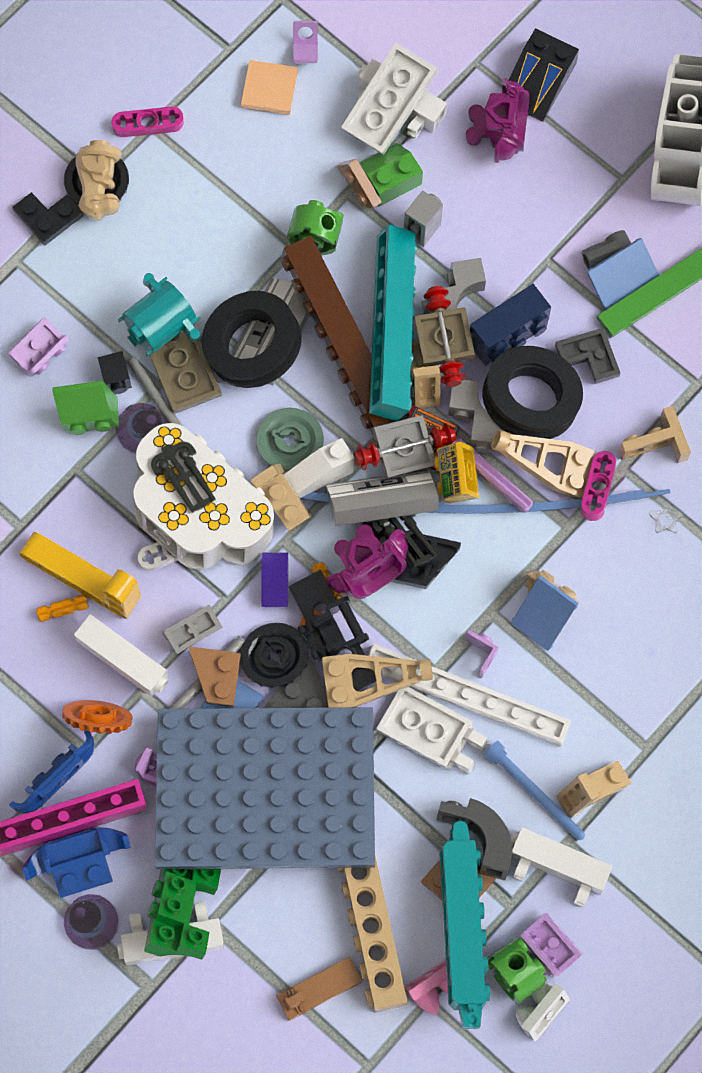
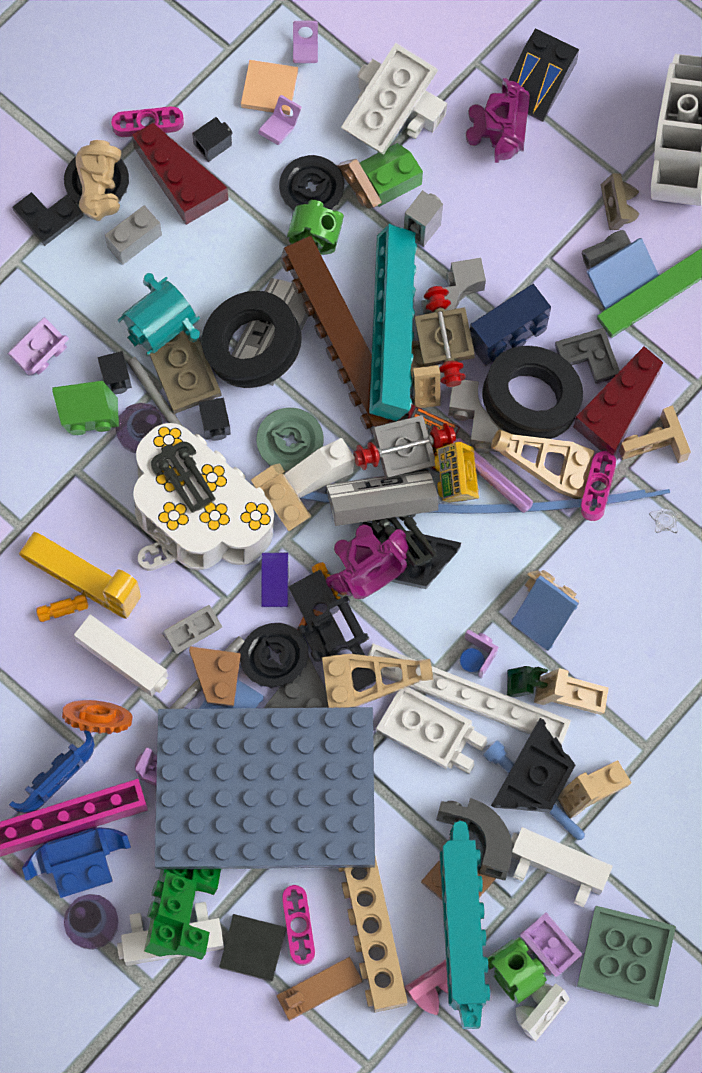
none -> light grey brick [105,205,162,265]
none -> dark red wedge [132,123,229,225]
none -> black brick [192,117,233,162]
none -> black brick [198,397,231,441]
none -> pearl dark grey tile [219,914,286,982]
none -> lavender bracket [258,95,302,145]
none -> black gear [279,155,344,211]
none -> dark pink beam [282,885,315,966]
none -> blue piece [460,648,485,673]
none -> black wing [491,718,576,812]
none -> dark green plate [507,666,548,698]
none -> tan bracket [534,668,609,715]
none -> dark red wedge [573,346,663,455]
none -> sand green plate [577,906,676,1008]
none -> dark tan tile [600,173,640,230]

